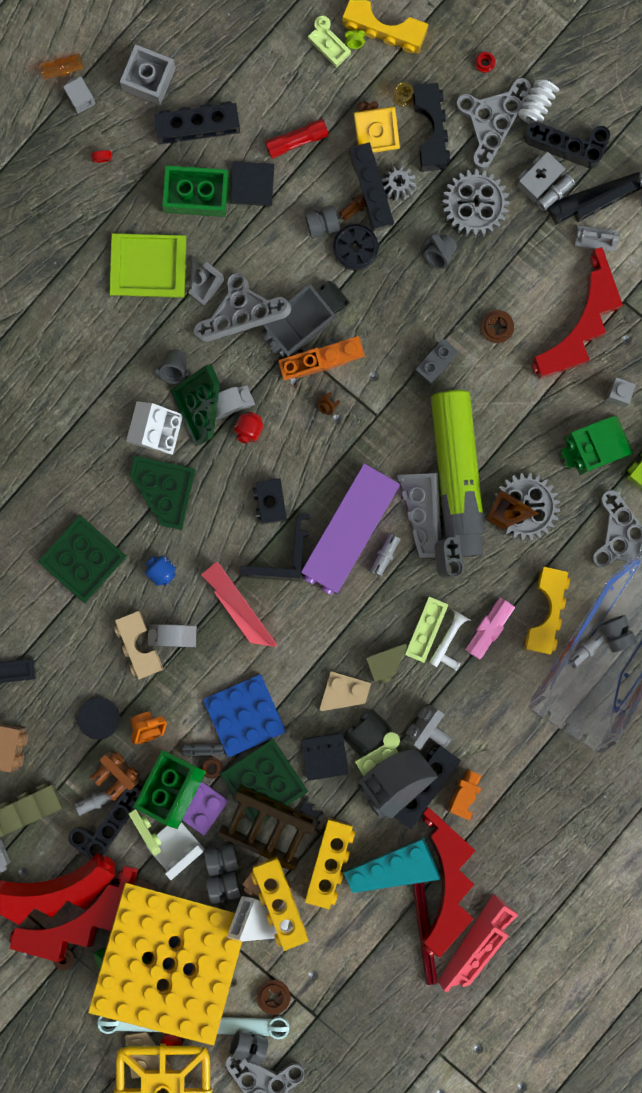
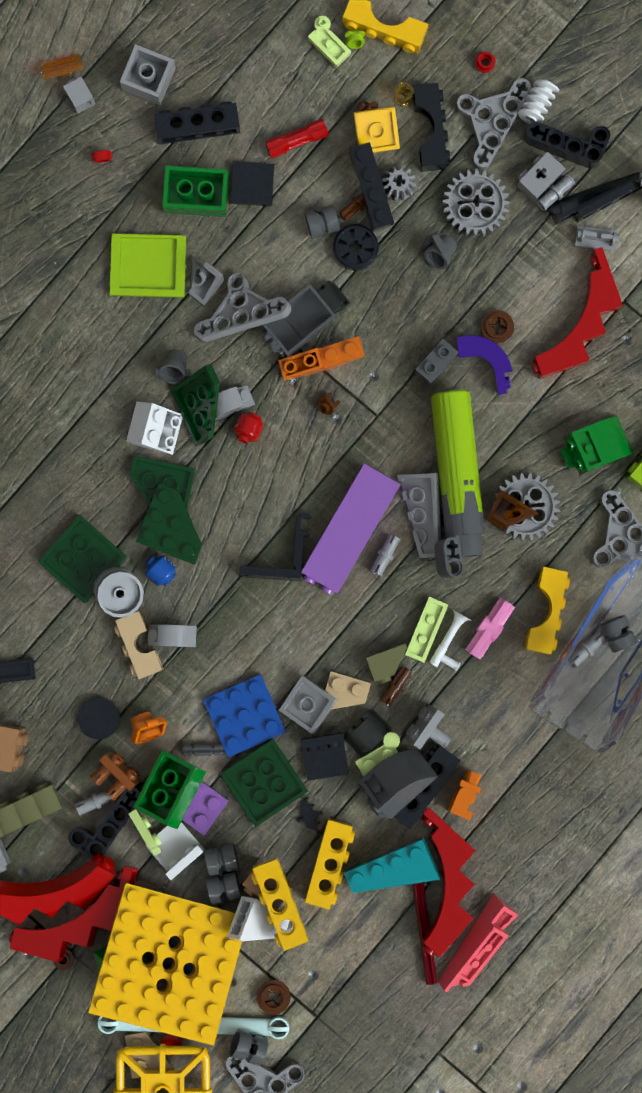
coral wedge [201,561,277,647] -> none
reddish brown plate [201,757,222,779] -> none
dark brown fence [217,785,317,871] -> none
black brick [252,478,287,525] -> none
light grey brick [605,377,636,408] -> none
none -> light grey wheel [93,567,144,618]
none -> dark green plate [136,483,203,565]
none -> light grey plate [279,675,337,734]
none -> reddish brown axle [379,666,412,707]
none -> dark purple arch [457,335,513,395]

